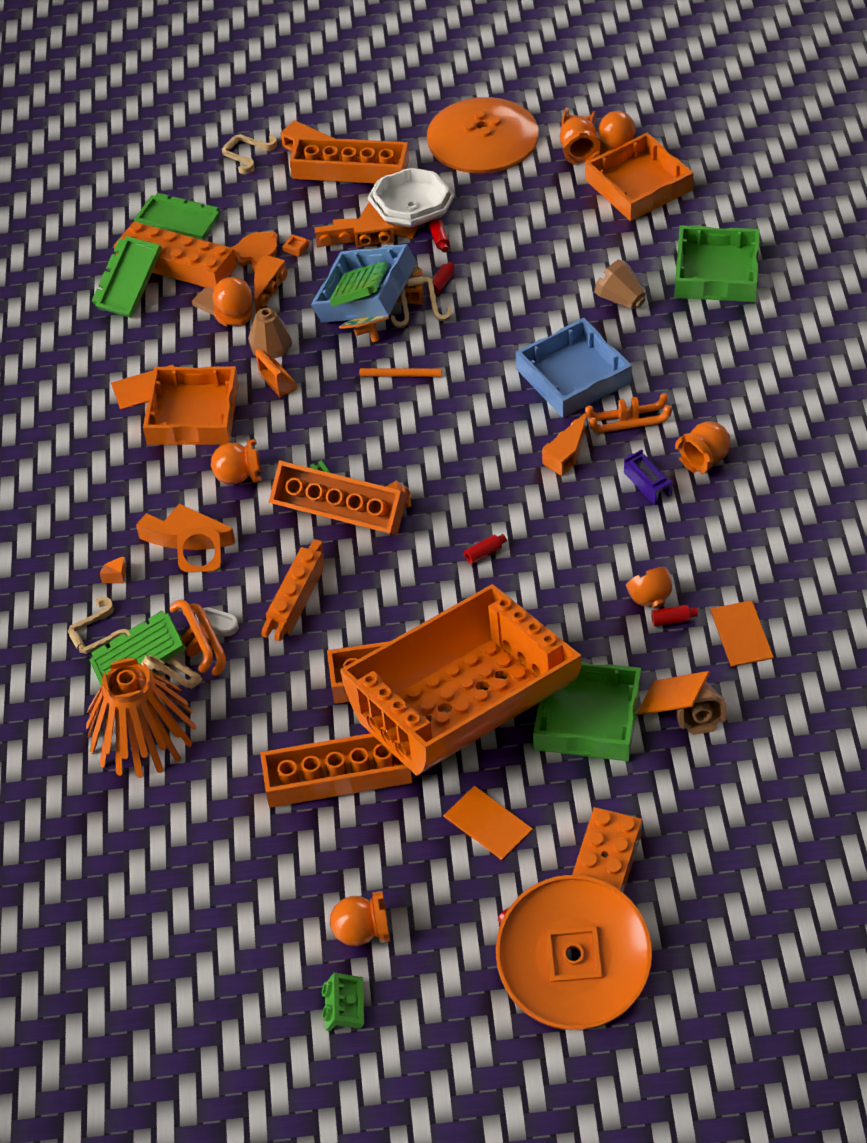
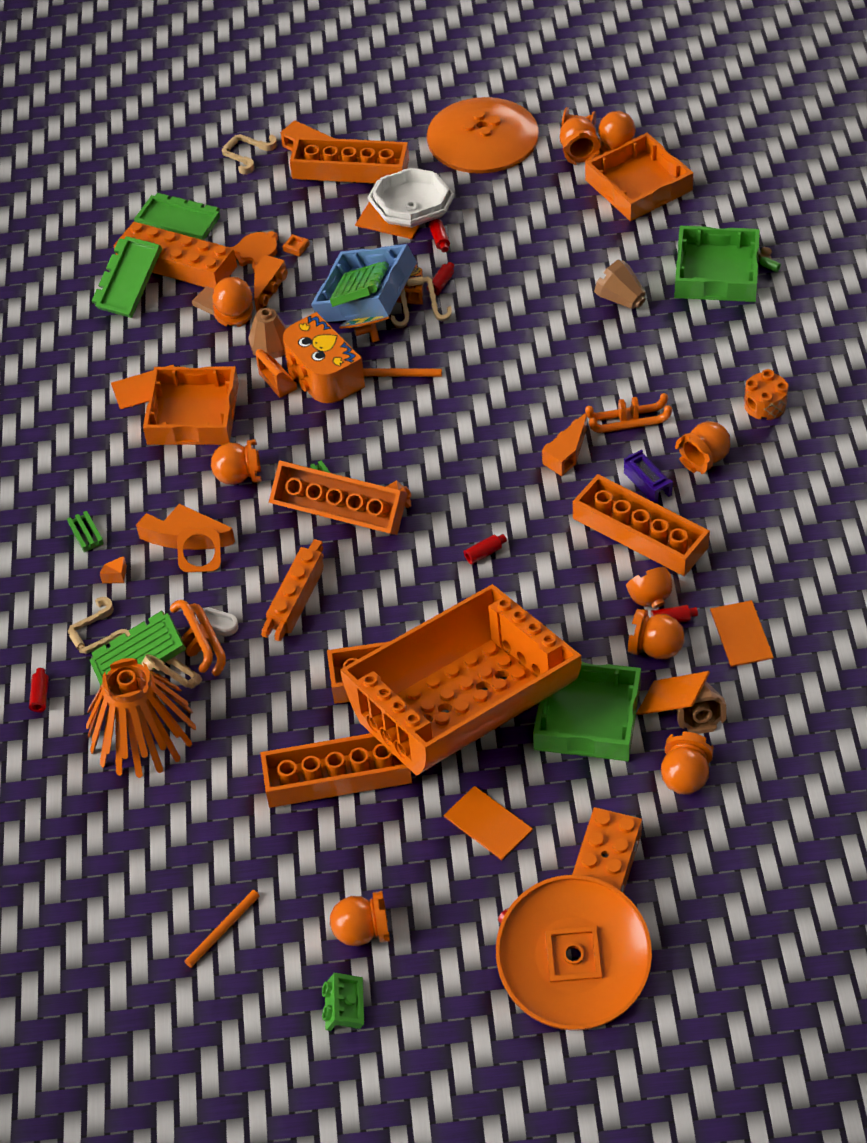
orange slope [314,218,395,247] -> none
medium blue tile [516,318,632,418] -> none
none -> red cylinder [29,668,49,712]
none -> bright green tile [67,511,104,552]
none -> orange bar [184,890,260,968]
none -> orange brick [283,312,365,403]
none -> orange brick [573,474,710,577]
none -> orange tile [628,609,685,660]
none -> orange tile [661,731,714,795]
none -> orange brick [744,369,789,420]
none -> bright green arm [758,247,781,273]

